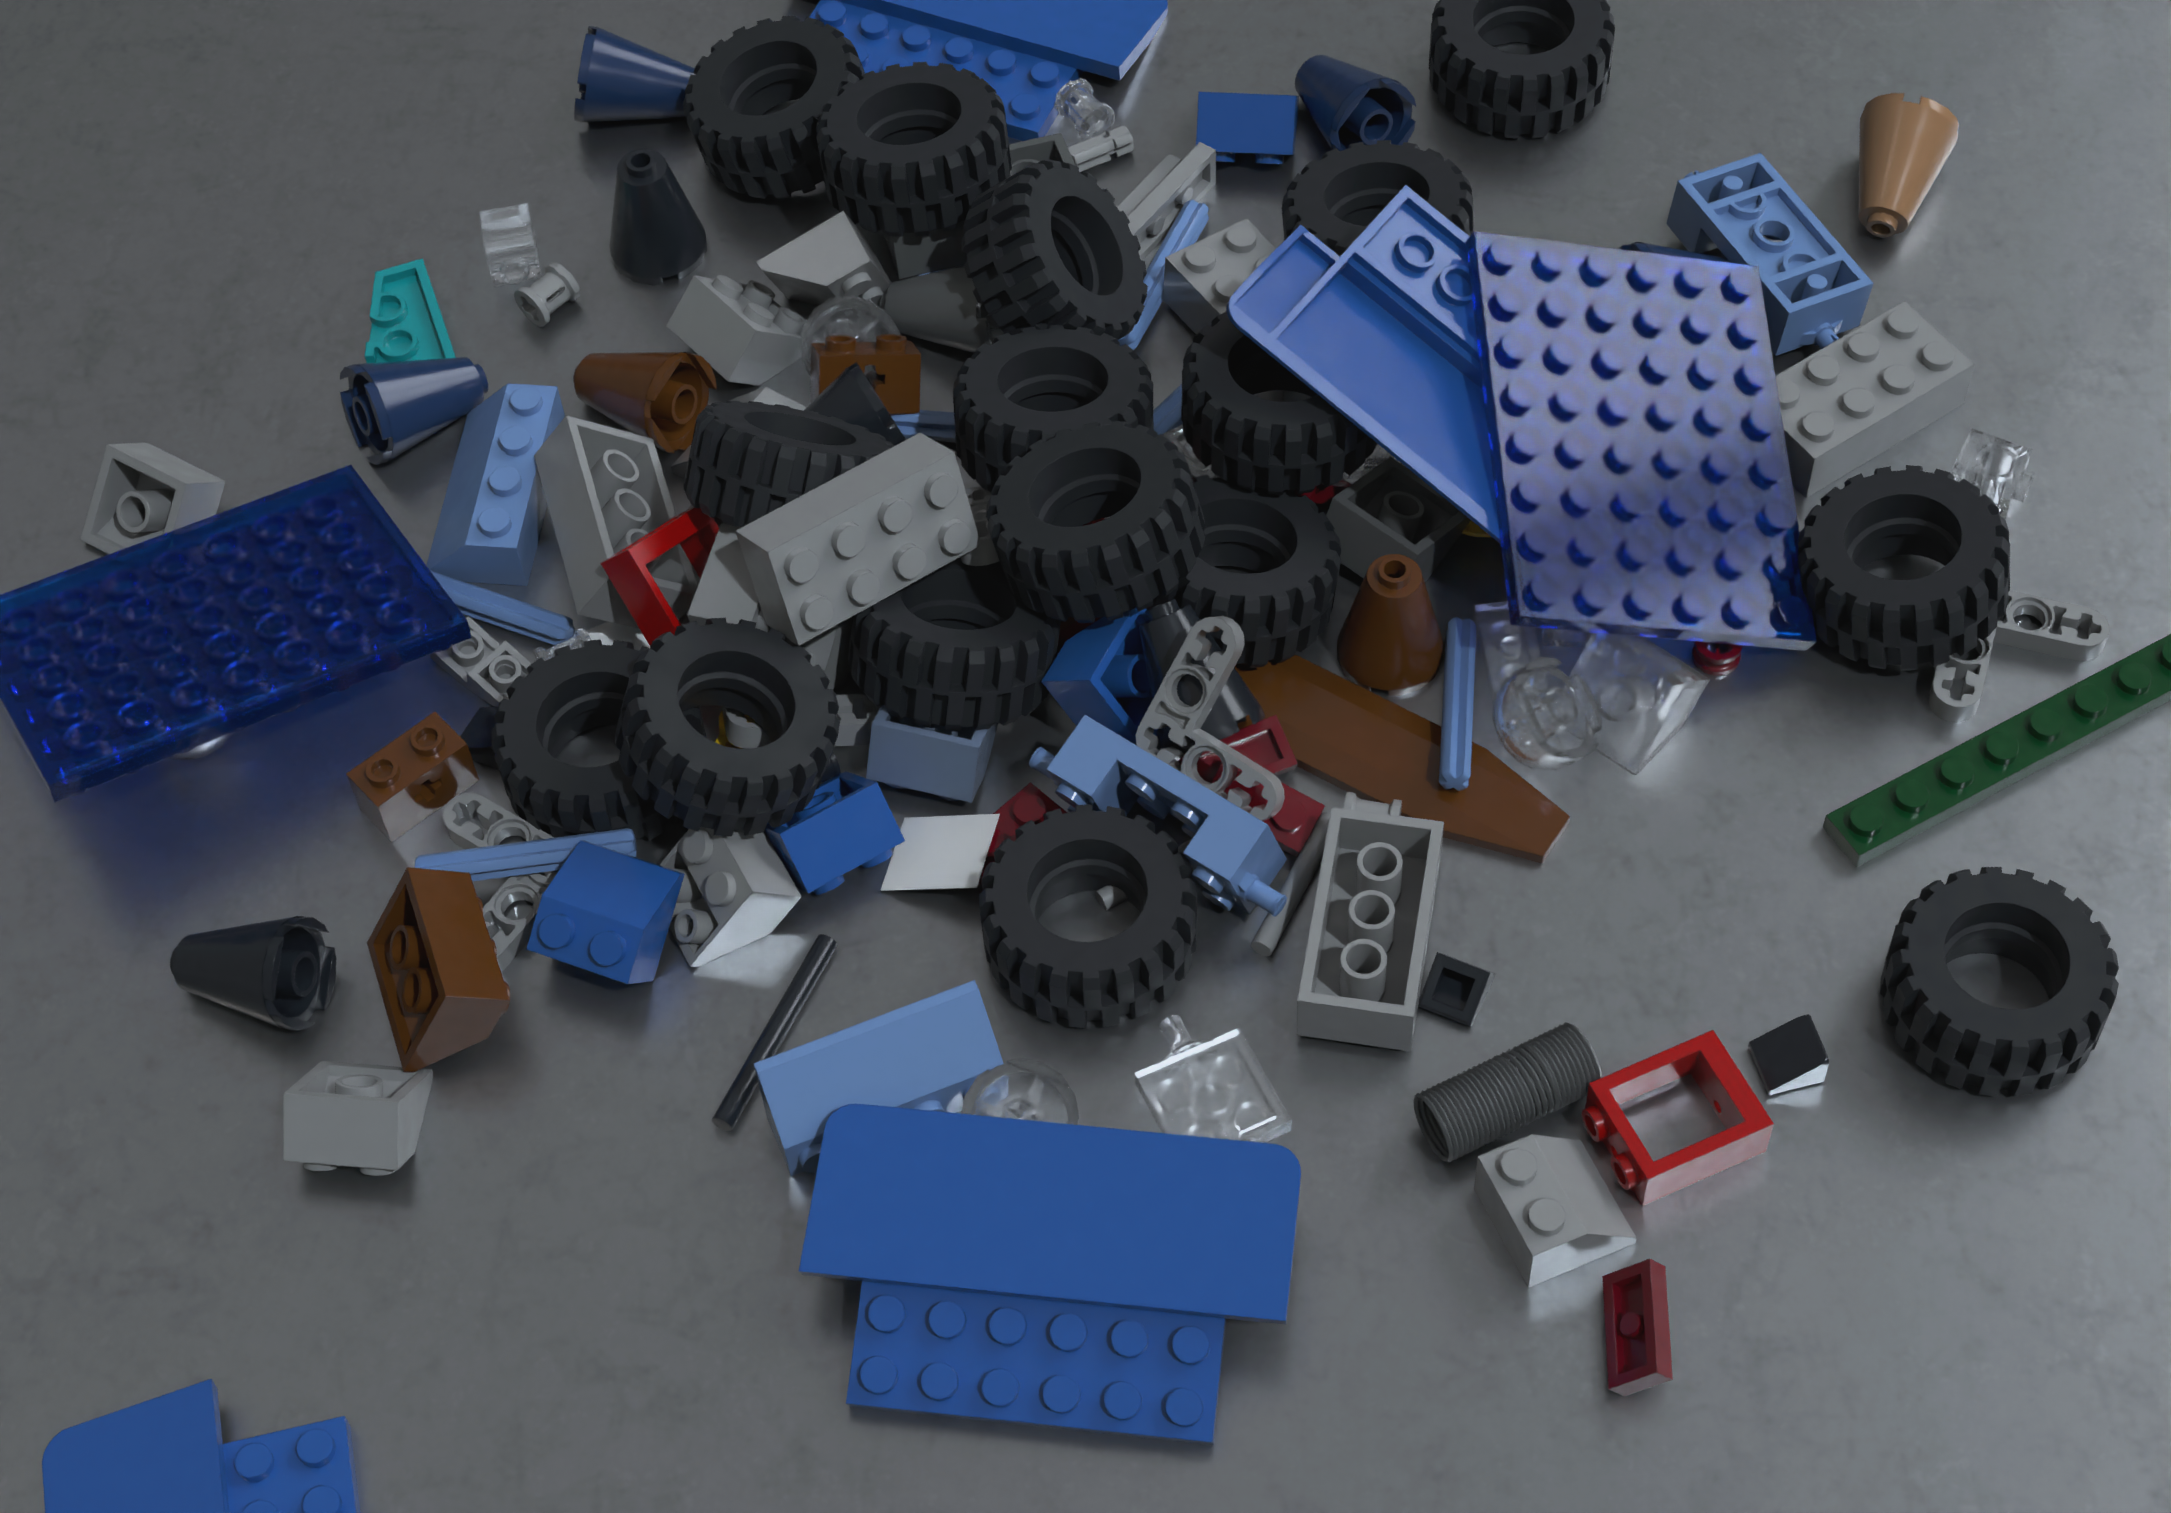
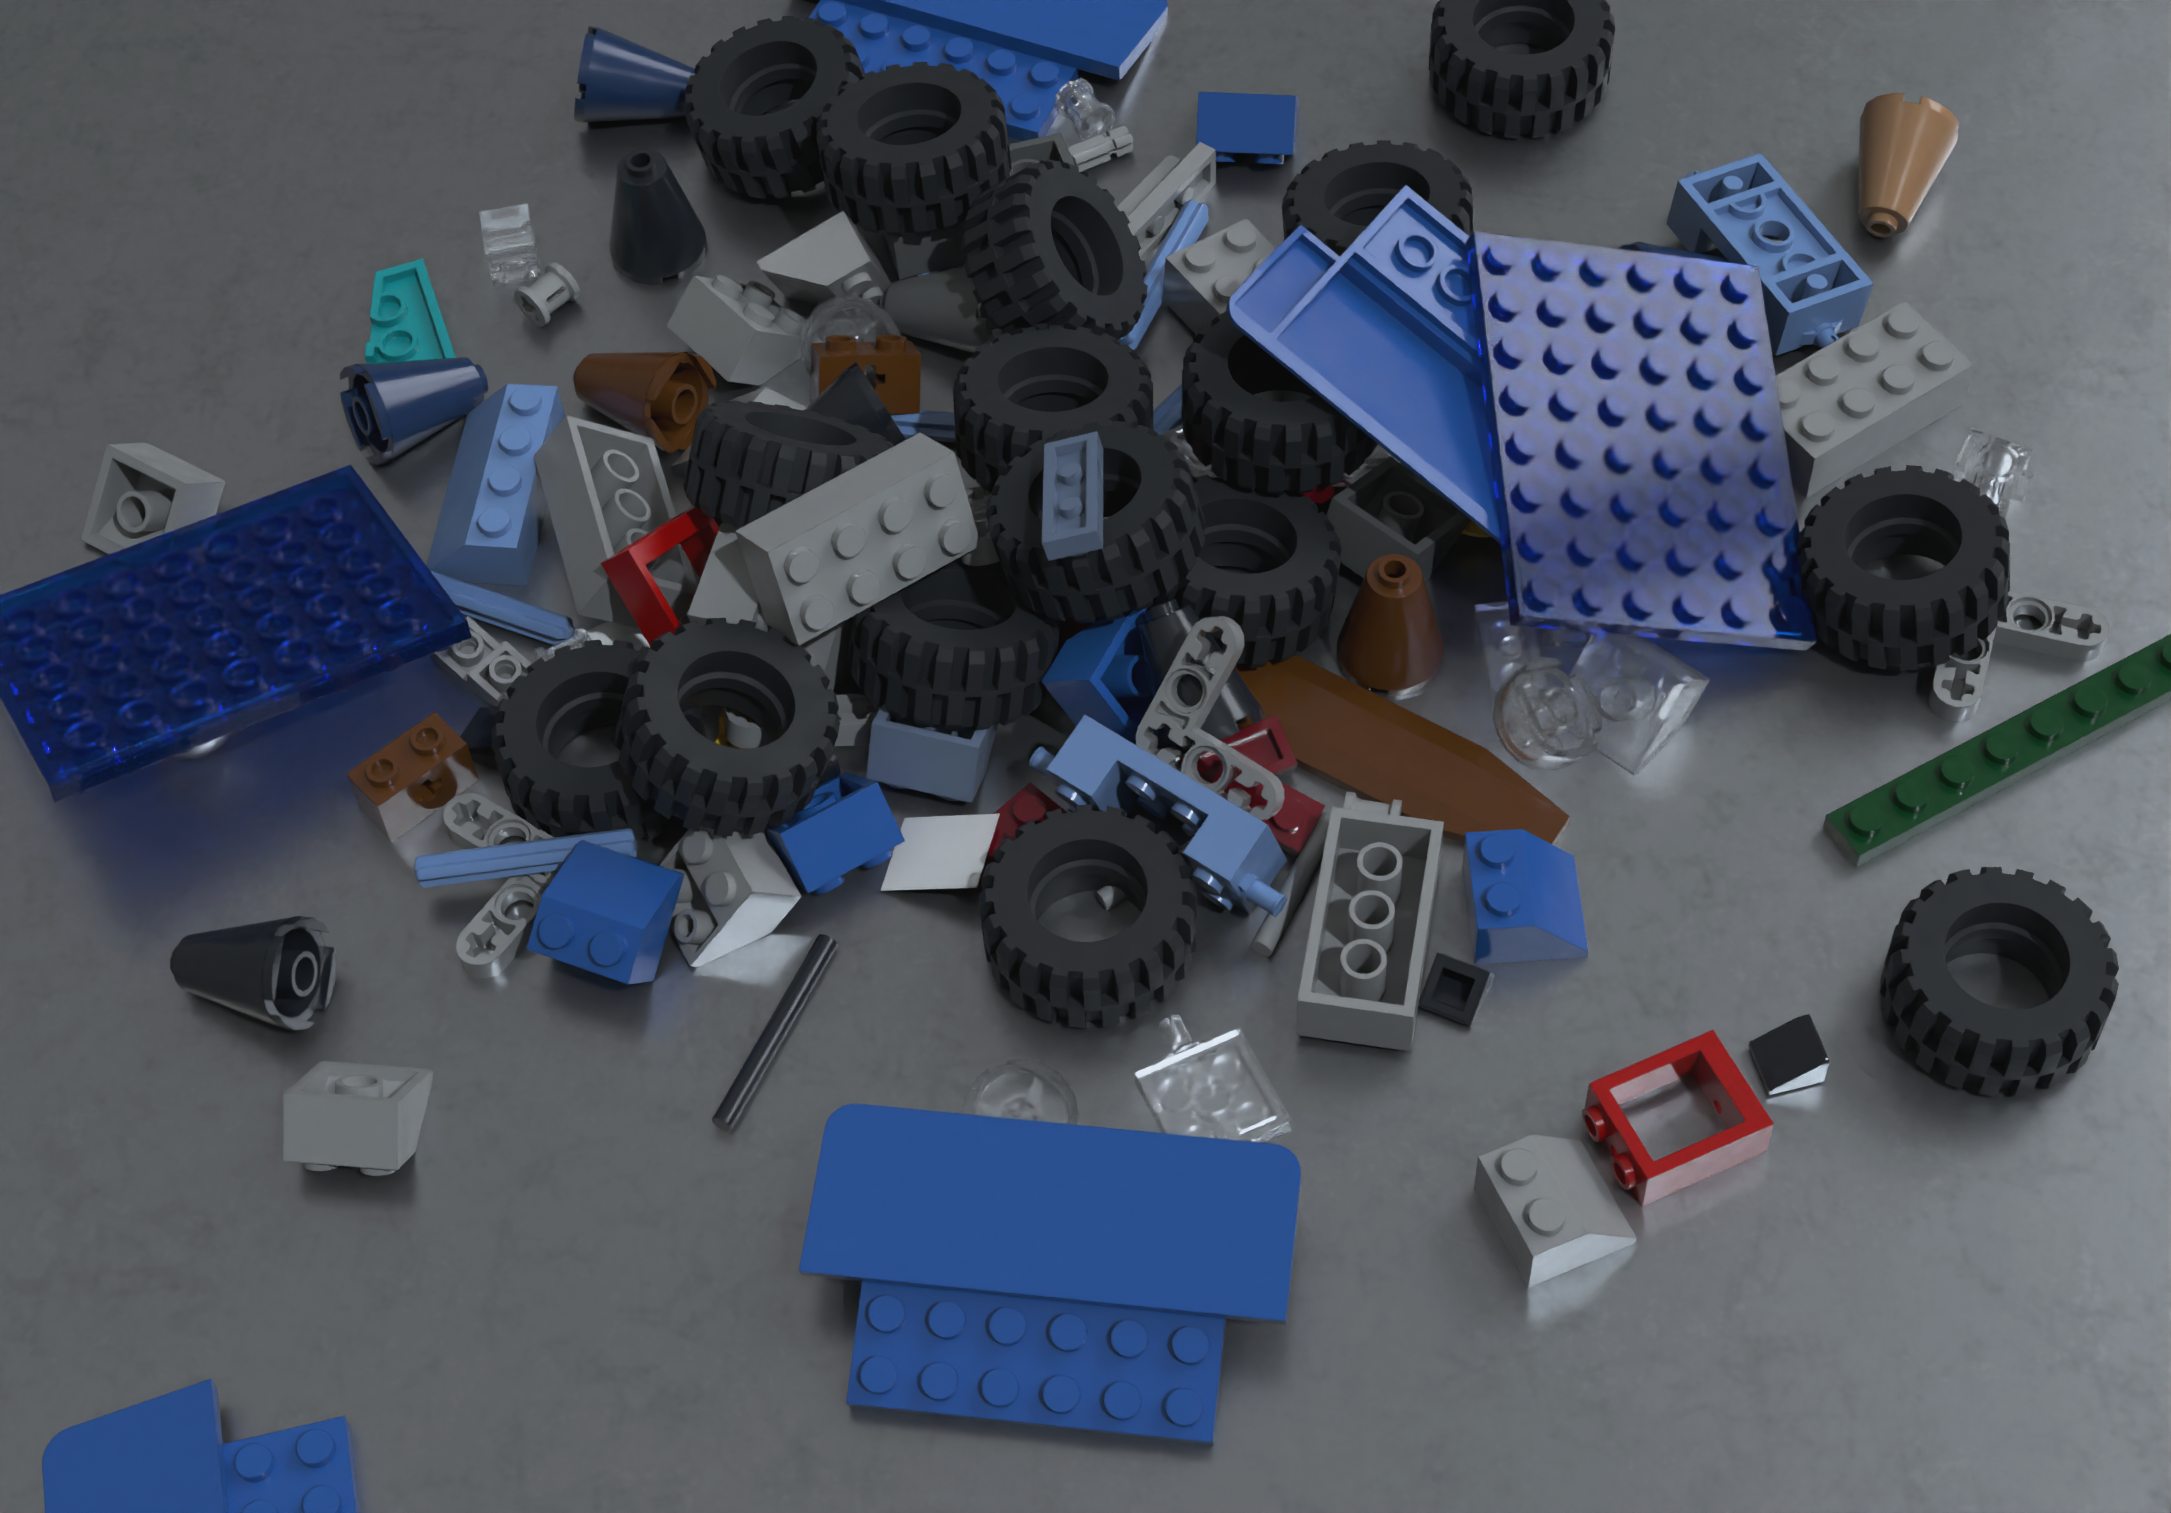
reddish brown slope [367,867,510,1072] -> none
medium blue slope [753,980,1008,1176] -> none
dark blue cone [1295,55,1416,151] -> none
dark grey piece [1413,1022,1602,1163] -> none
medium blue axle [1439,617,1477,791] -> none
dark red plate [1602,1259,1673,1397] -> none
dark red bush [1692,621,1743,676] -> none
none -> sand blue plate [1042,431,1103,561]
none -> blue slope [1462,829,1588,964]

